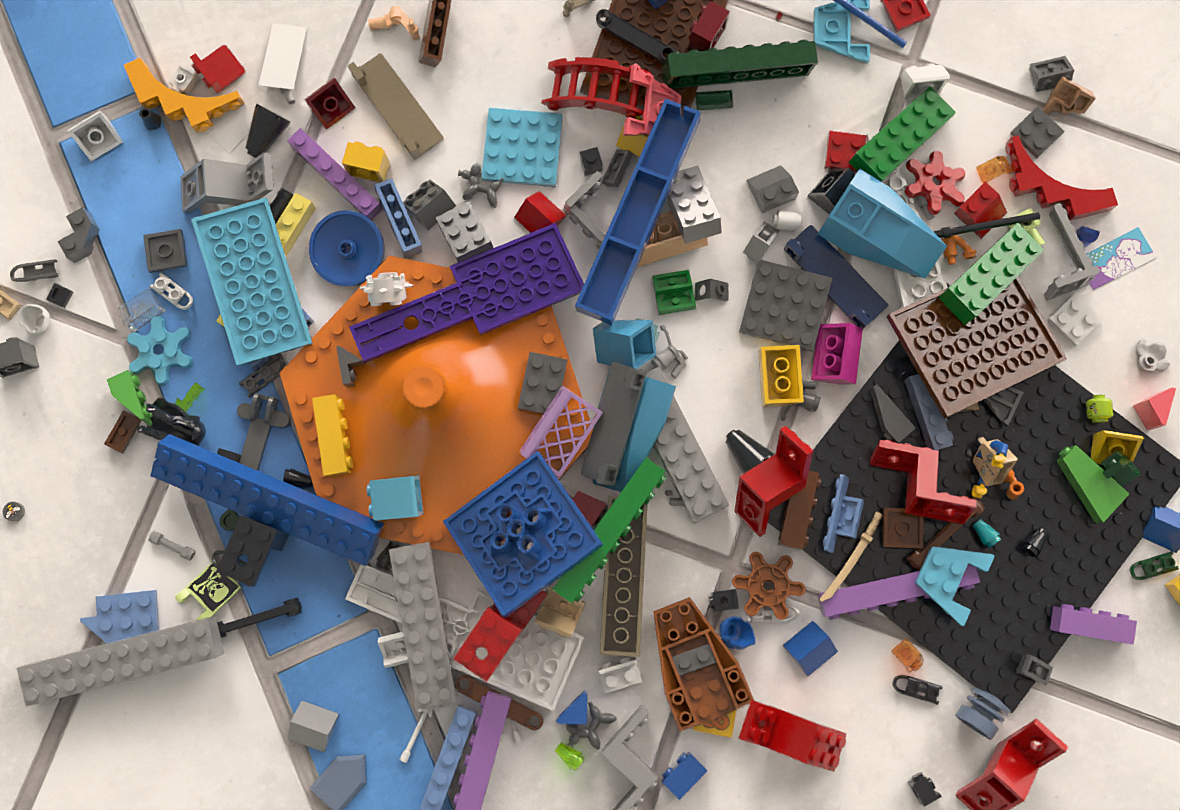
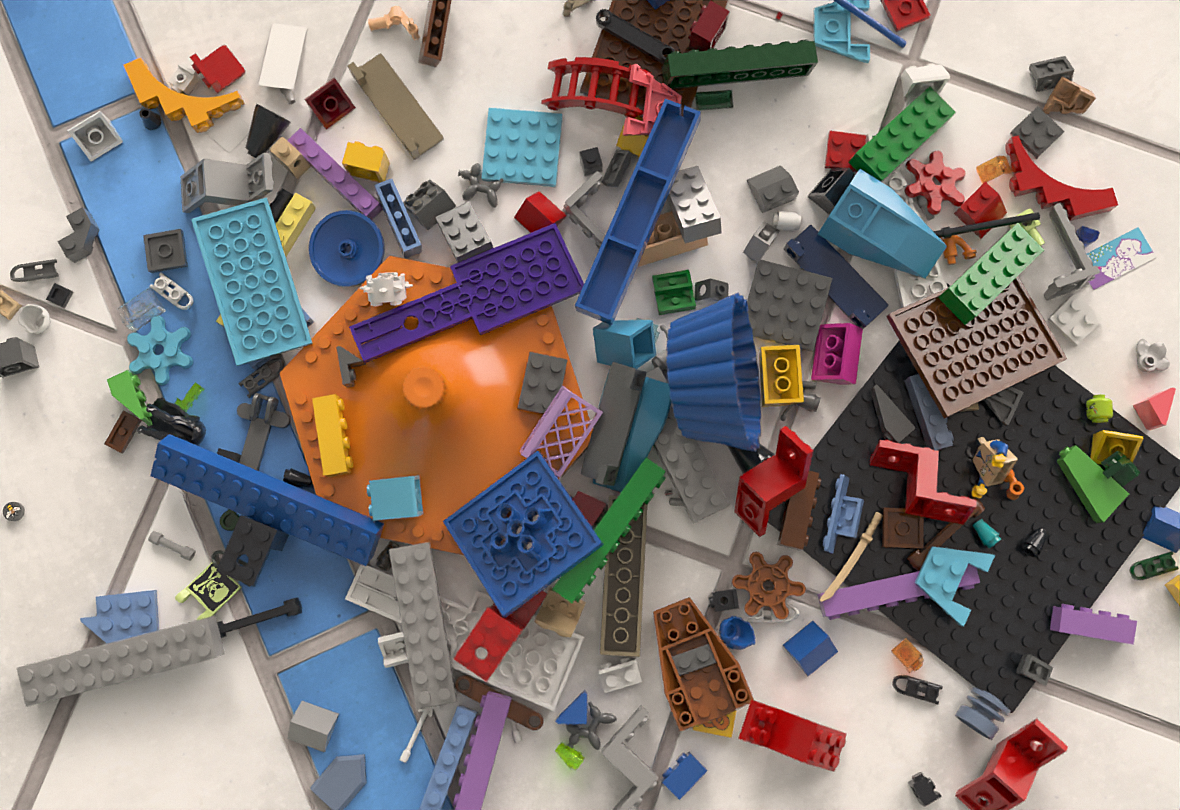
none -> tan torso [269,137,311,179]
none -> blue container [667,292,761,452]

